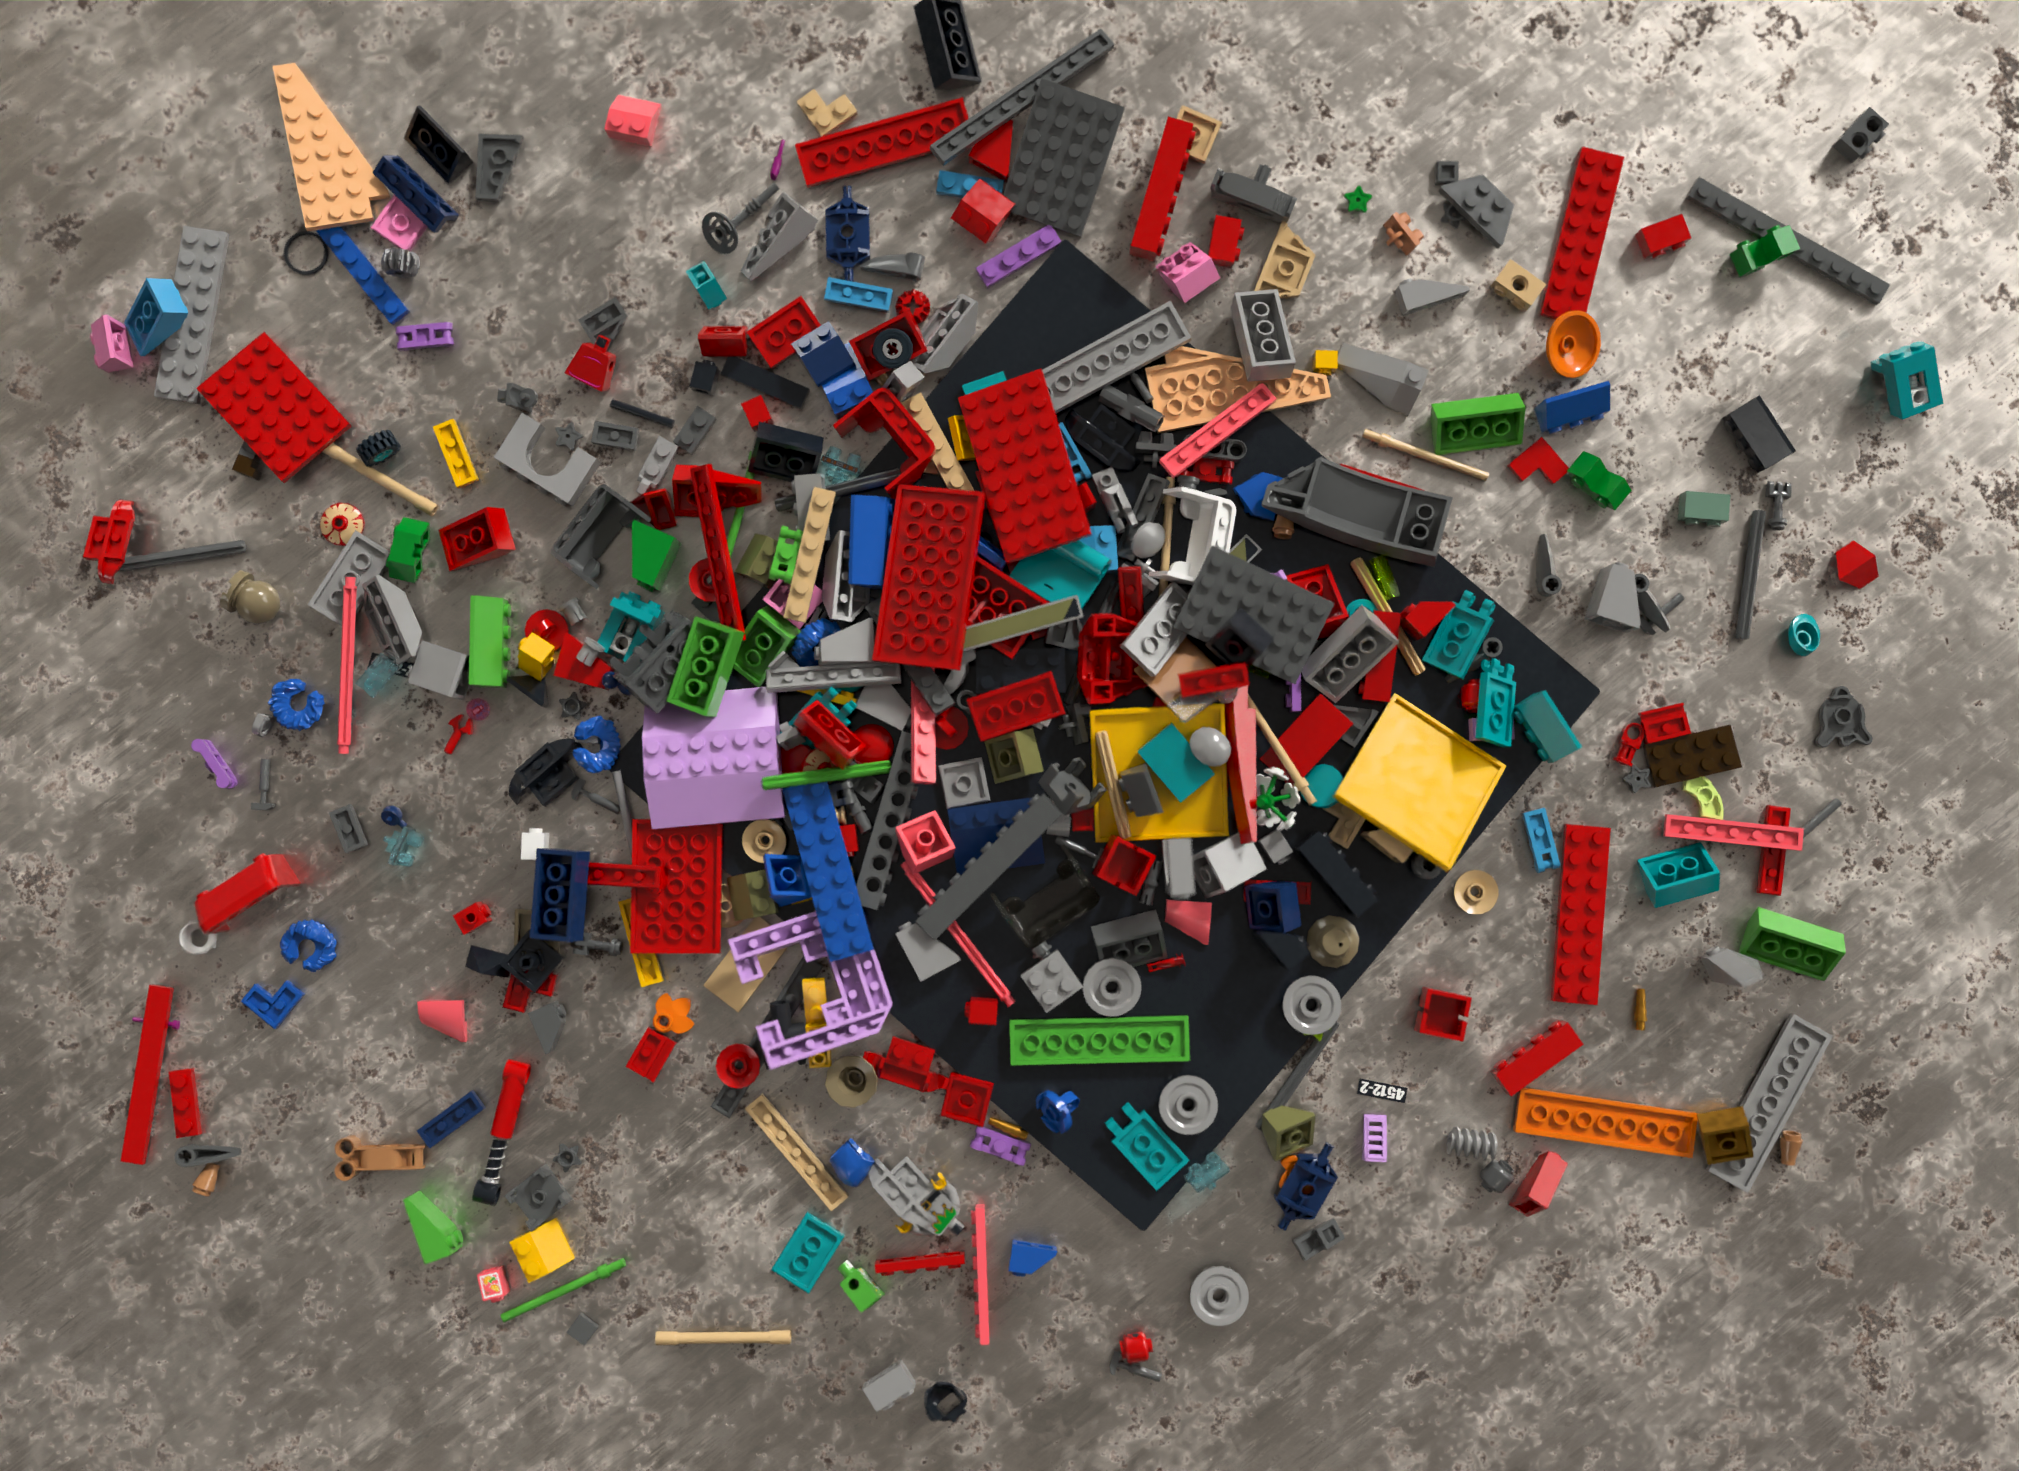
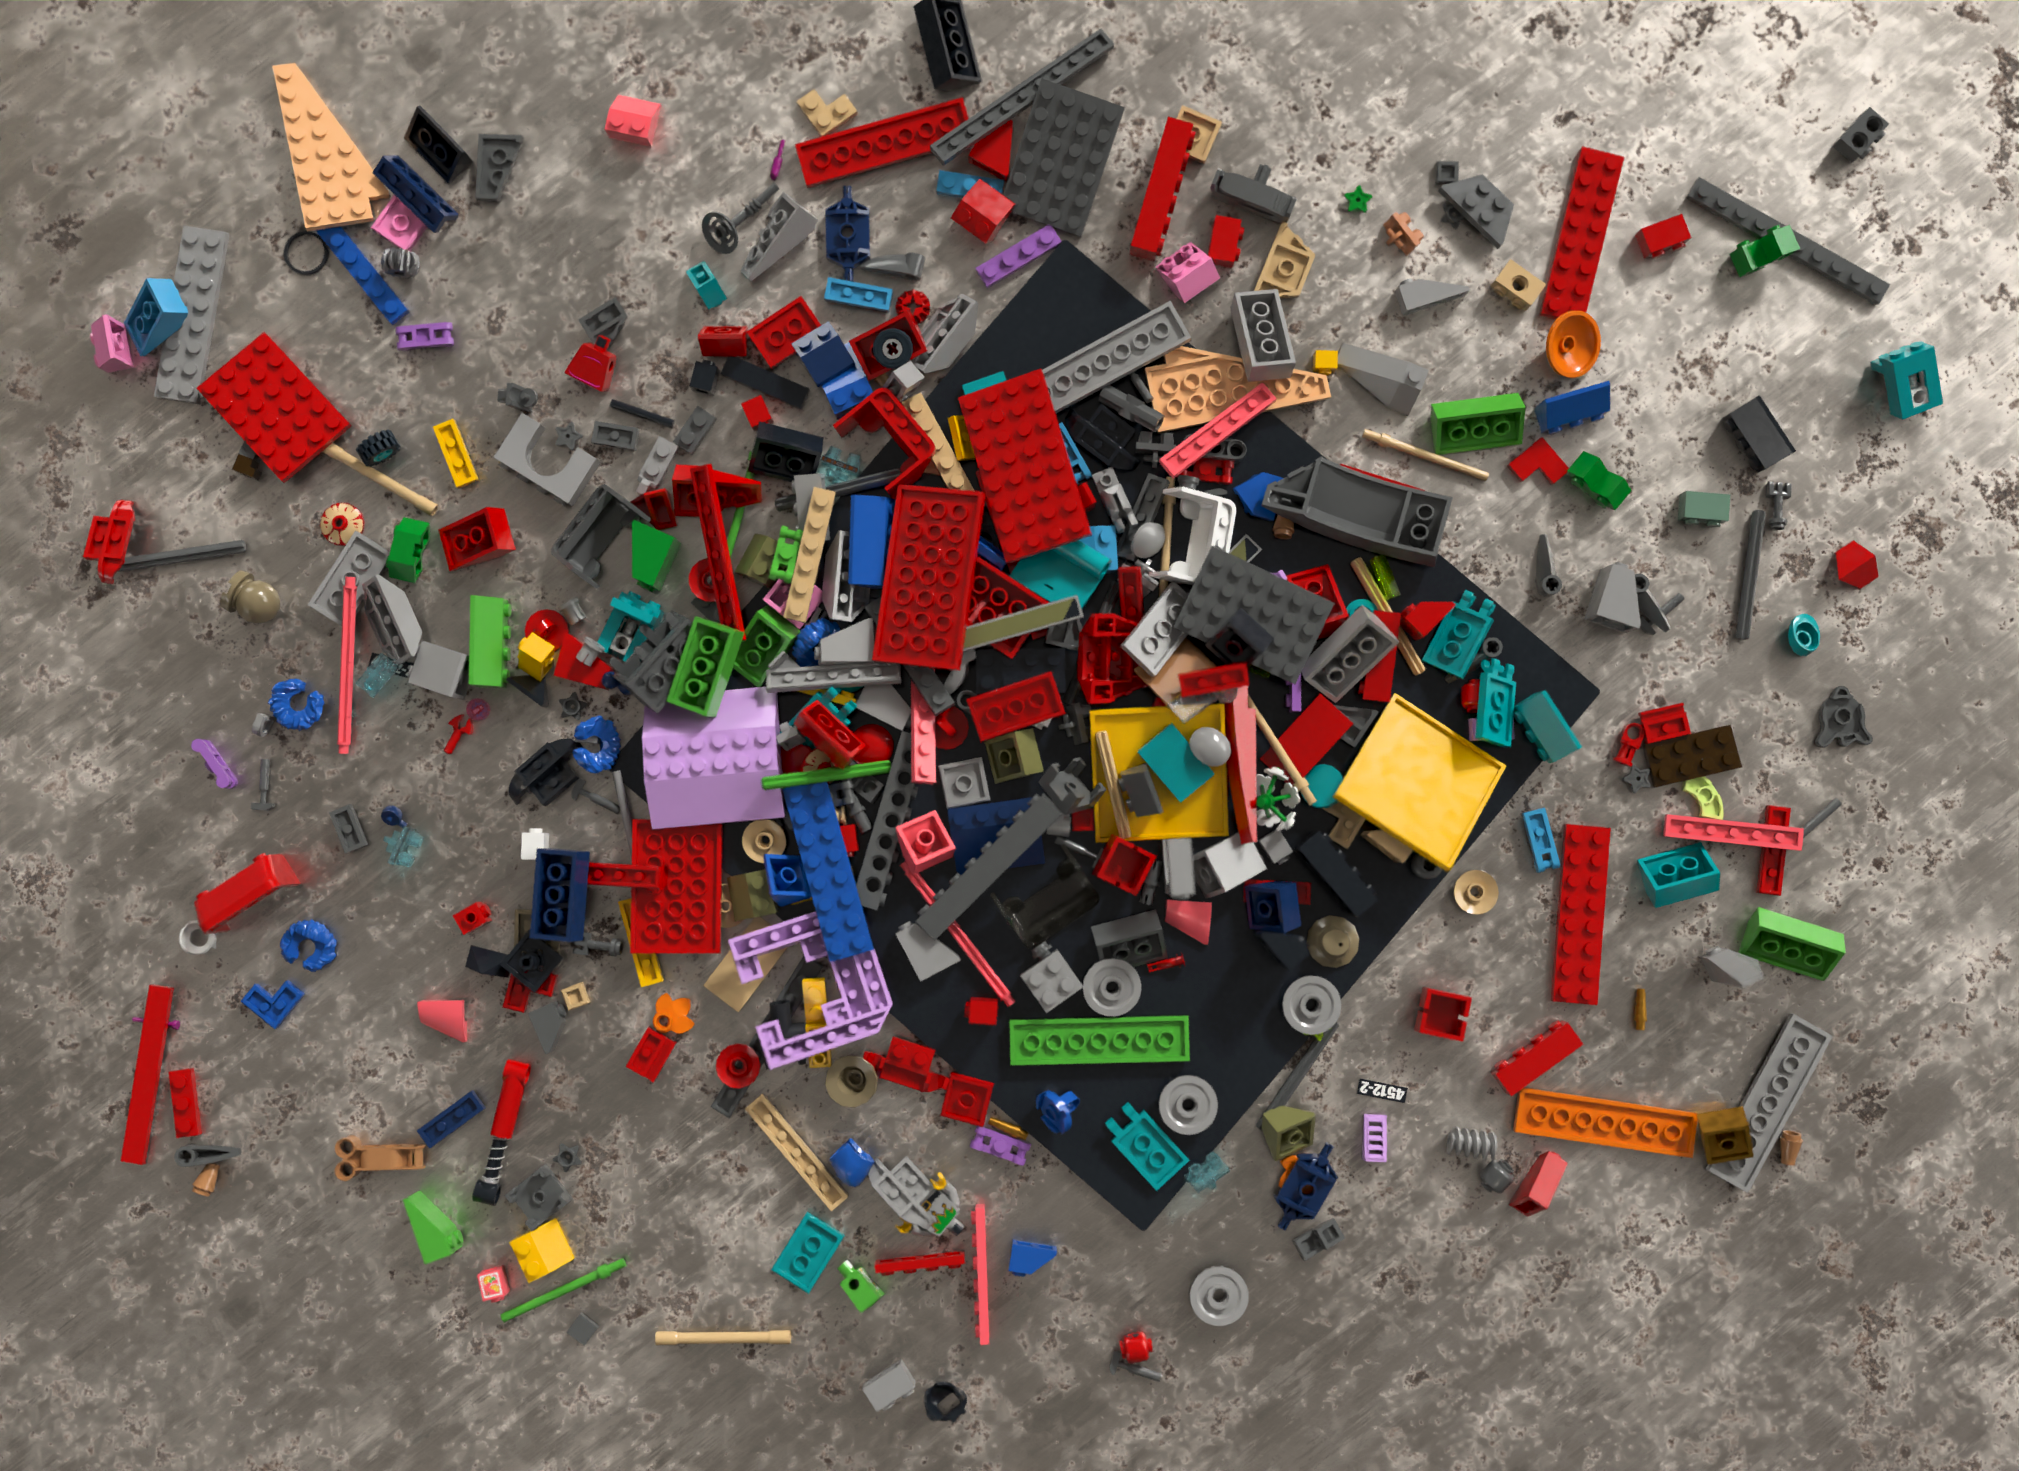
none -> tan tile [561,982,591,1011]

